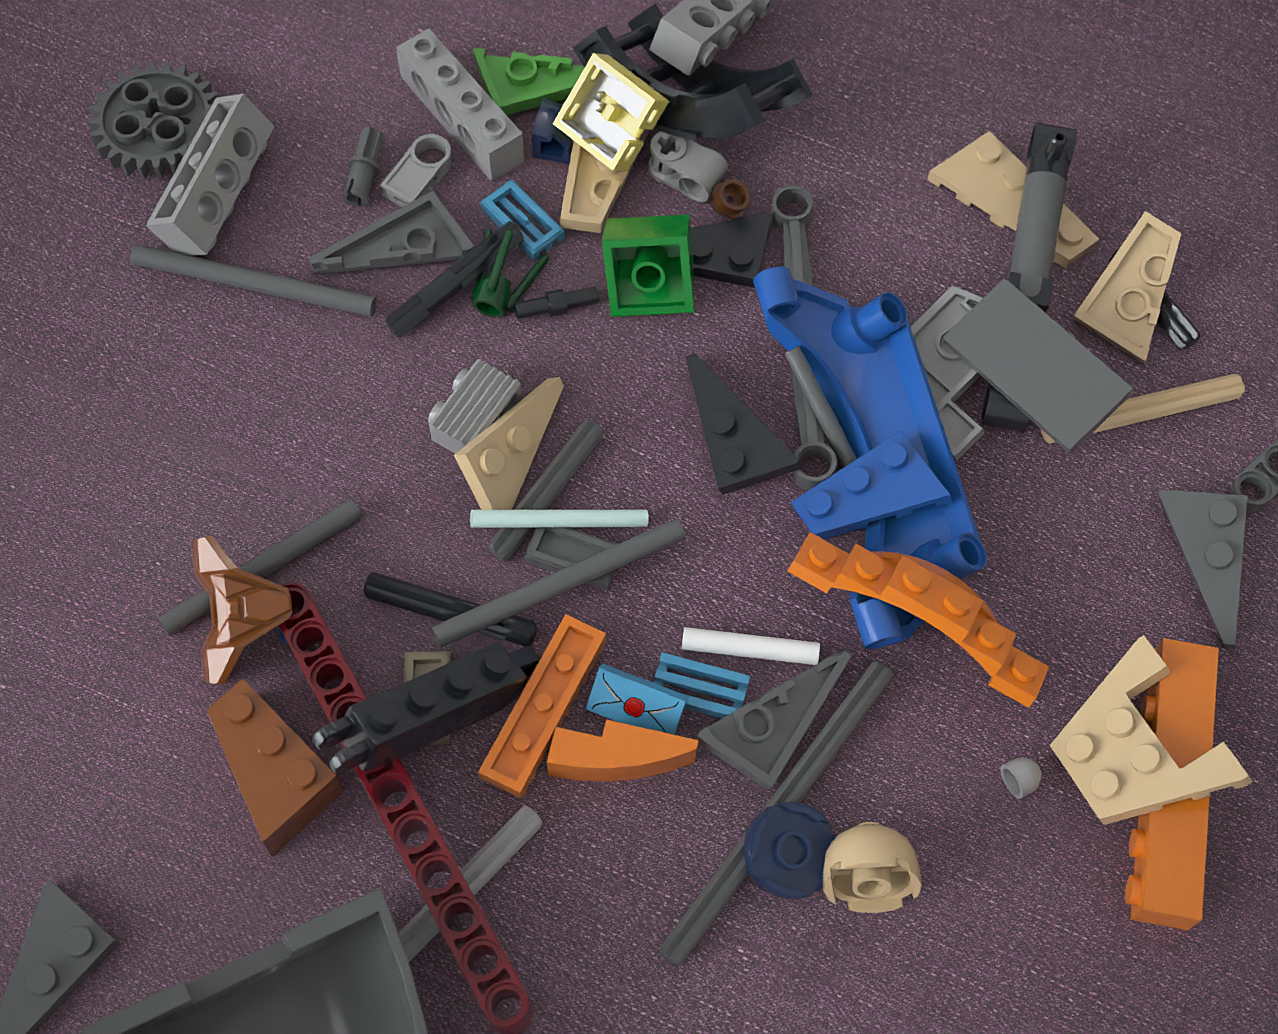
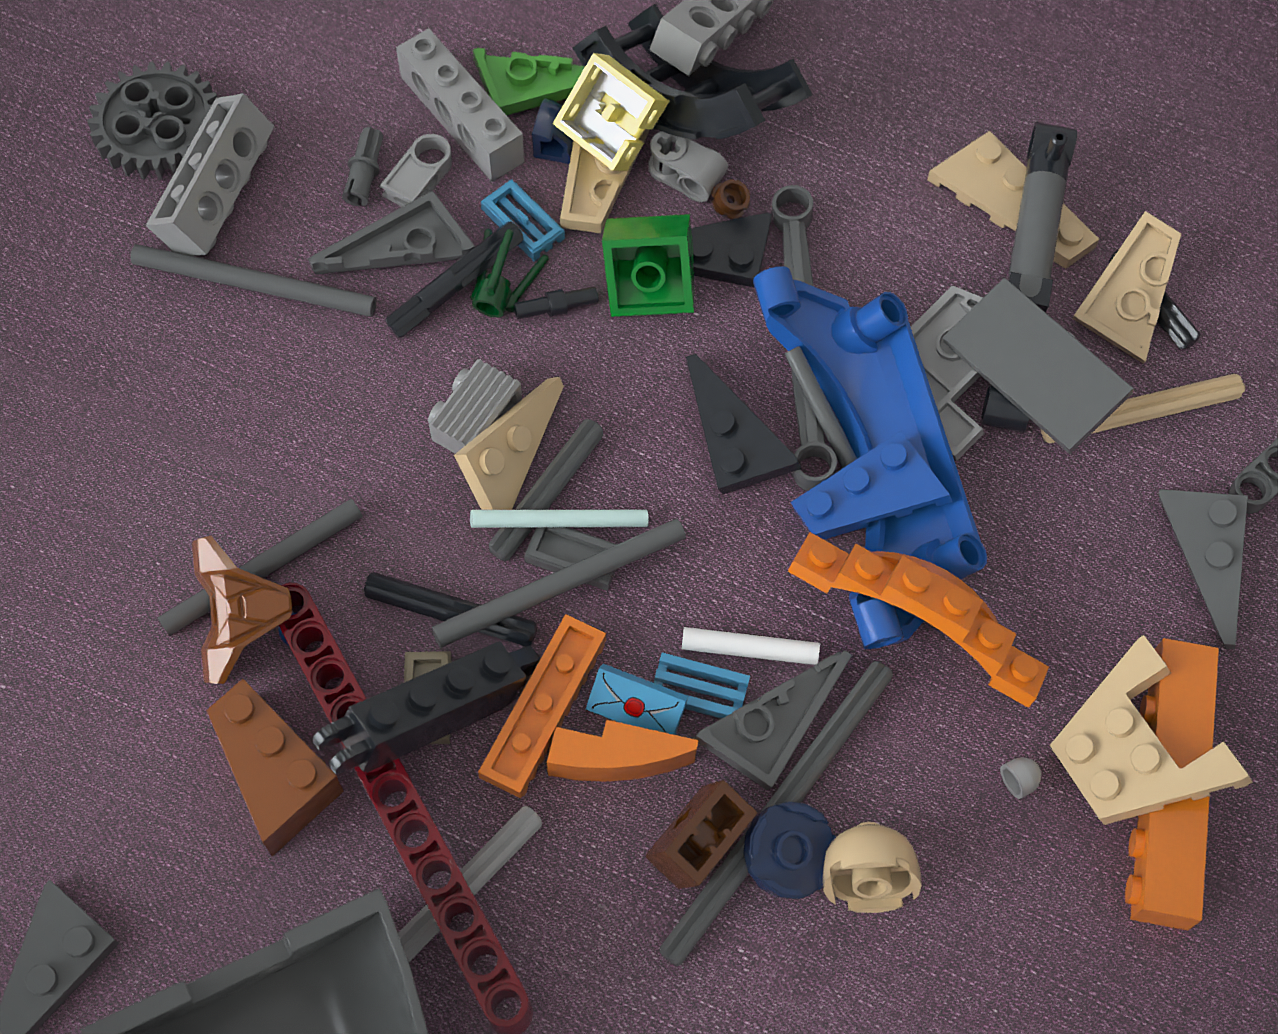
none -> reddish brown brick [645,780,757,889]

